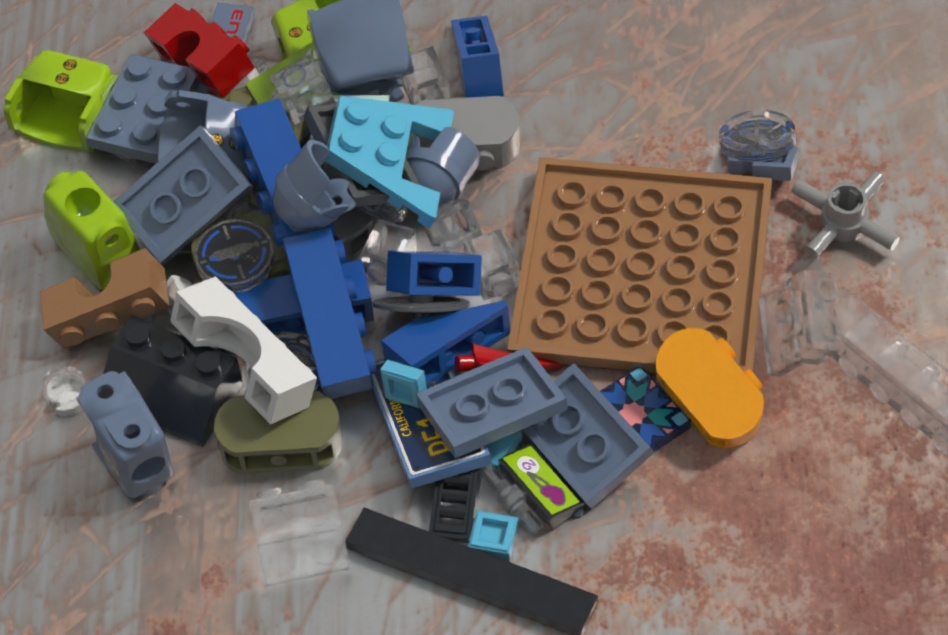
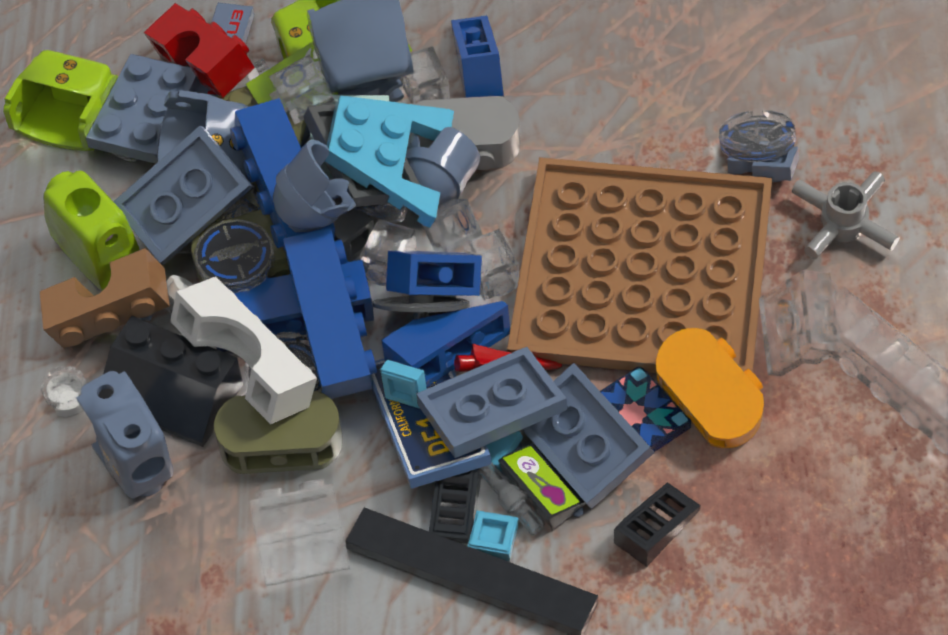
none -> black slope [614,482,701,567]

